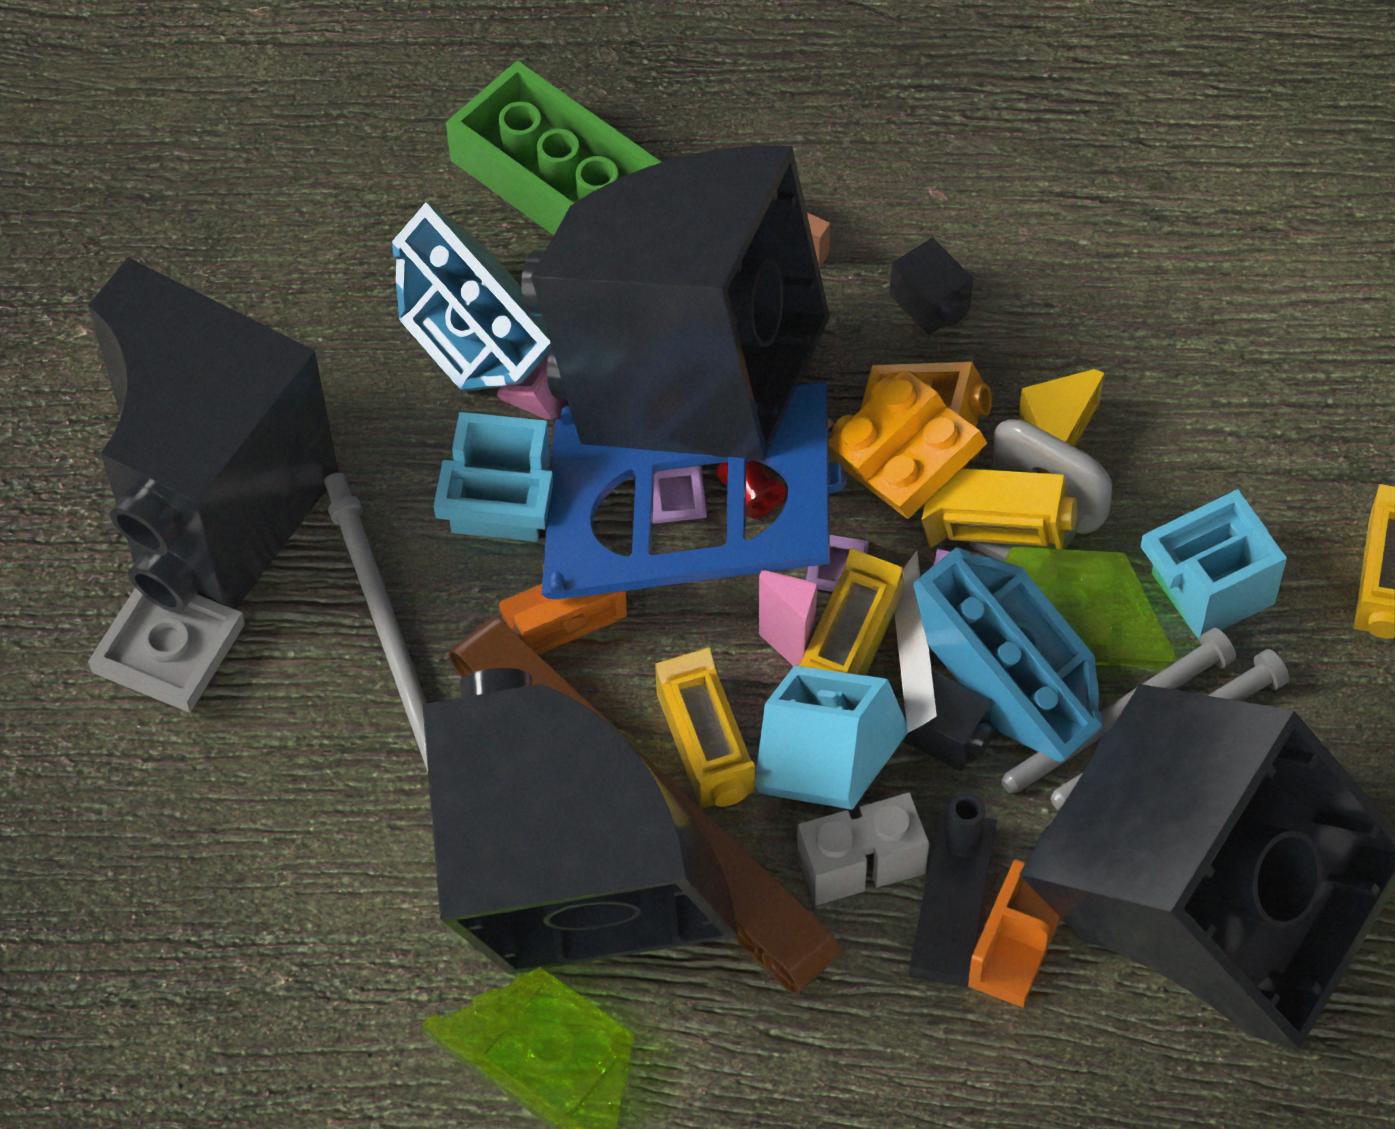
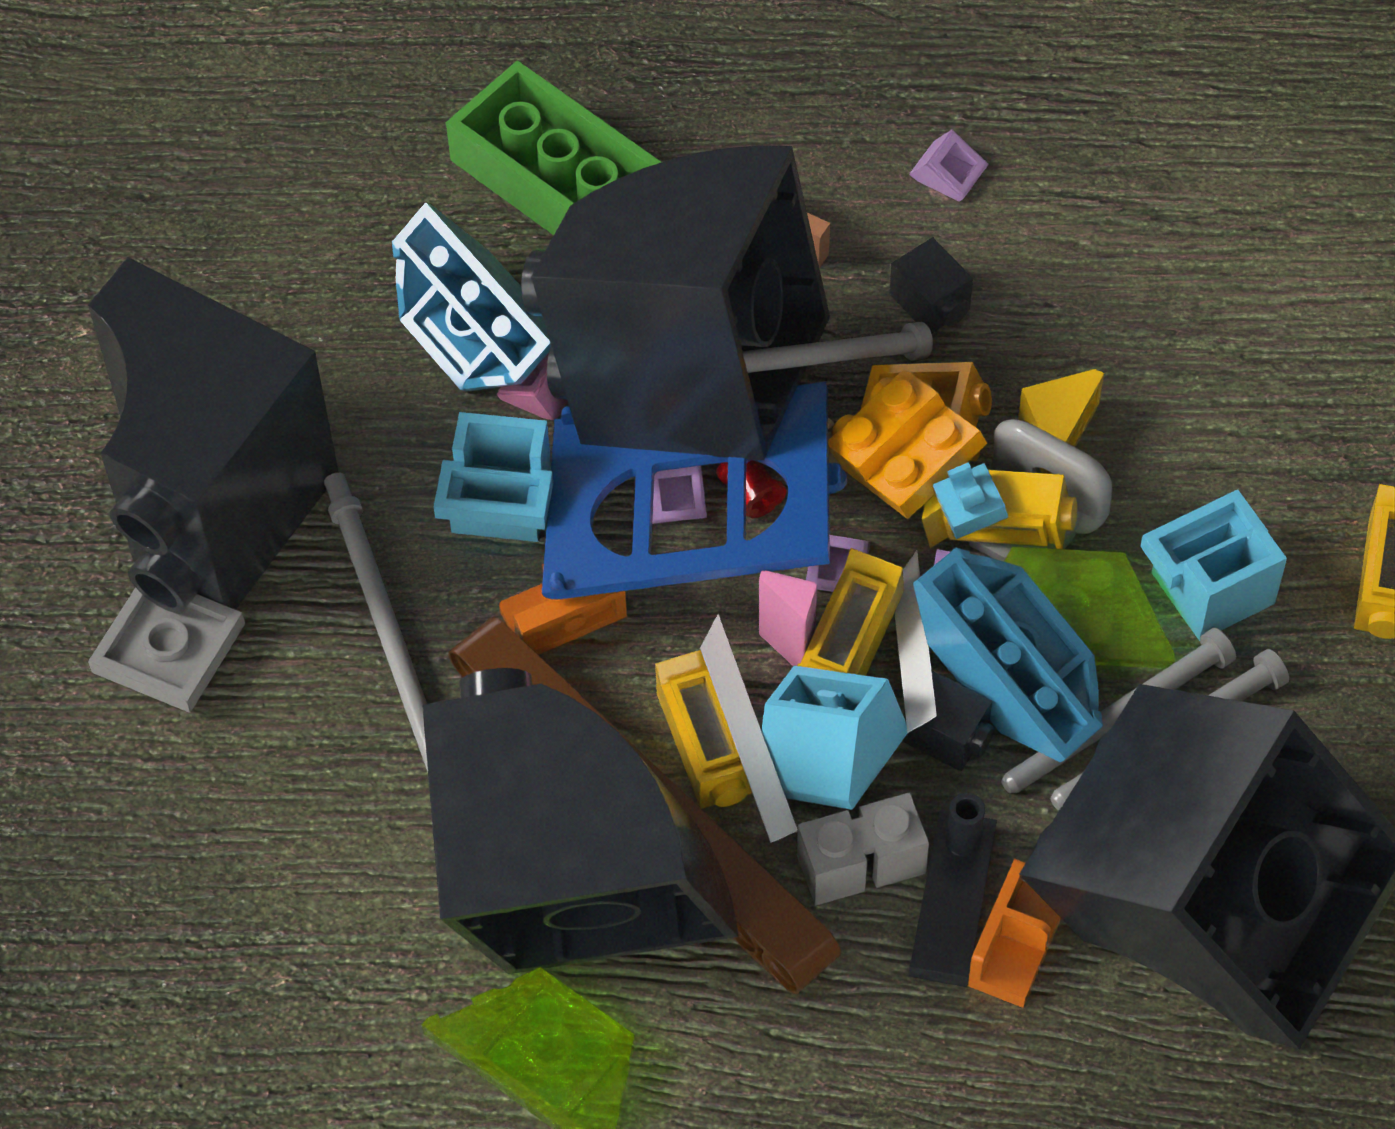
none -> white sticker [700,614,797,843]
none -> light grey bar [743,322,933,373]
none -> lavender slope [909,129,989,202]
none -> medium azure tile [933,462,1008,539]

